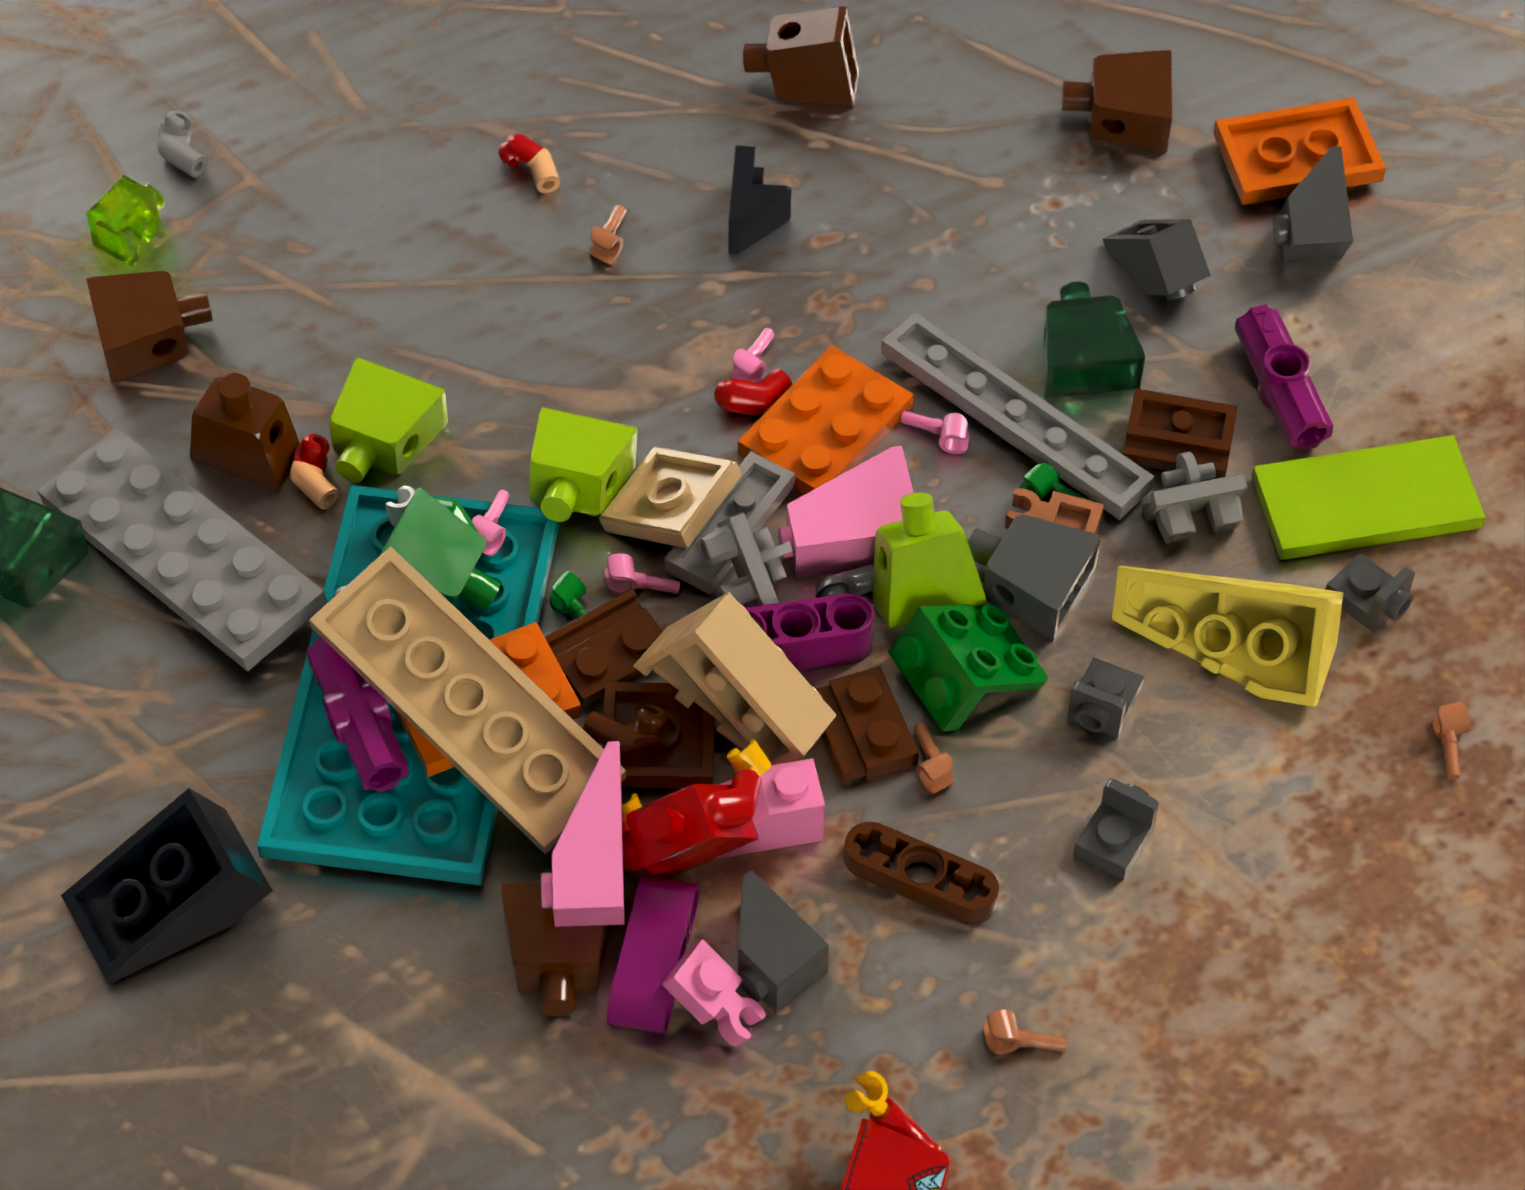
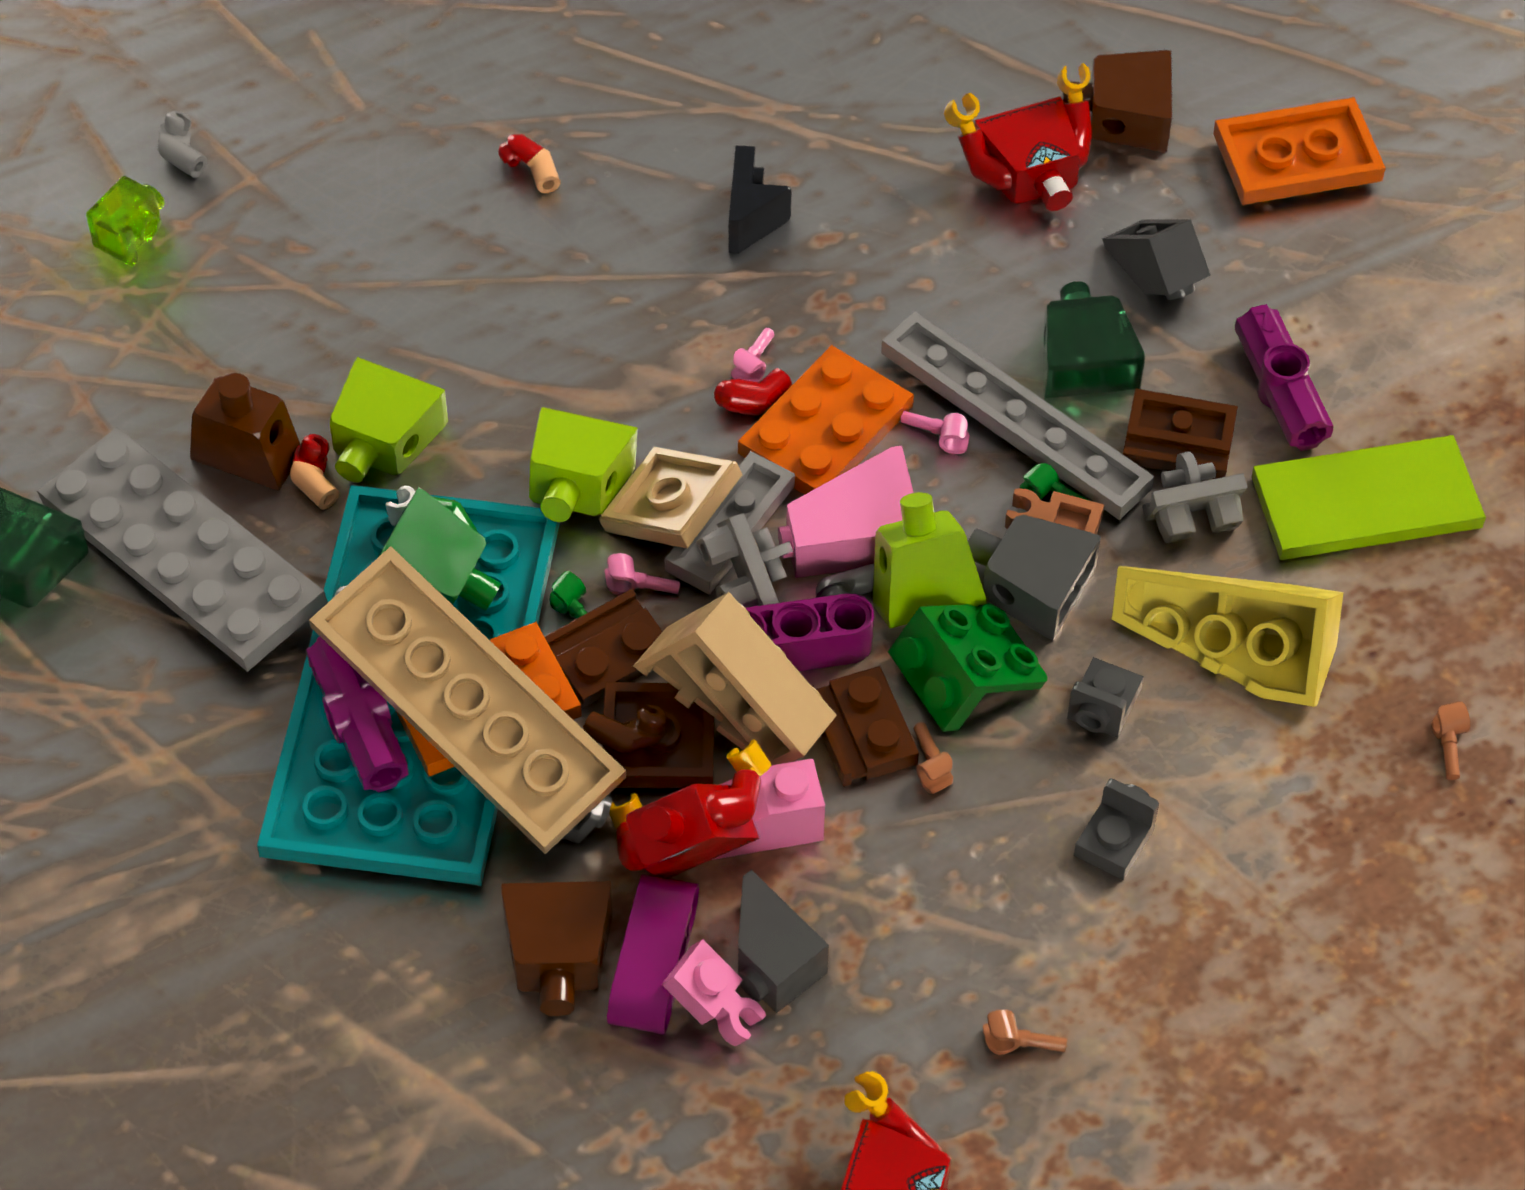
black slope [61,788,273,983] -> none
reddish brown torso [86,271,213,383] -> none
bright pink hand [472,490,510,556] -> none
bright pink slope [541,741,625,927] -> none
nougat hand [589,205,626,264] -> none
reddish brown torso [743,6,859,107] -> none
reddish brown beam [844,822,999,923] -> none
dark grey slope [1273,146,1353,261] -> none
dark grey bracket [1325,553,1415,633] -> none
none -> red torso [944,63,1092,211]

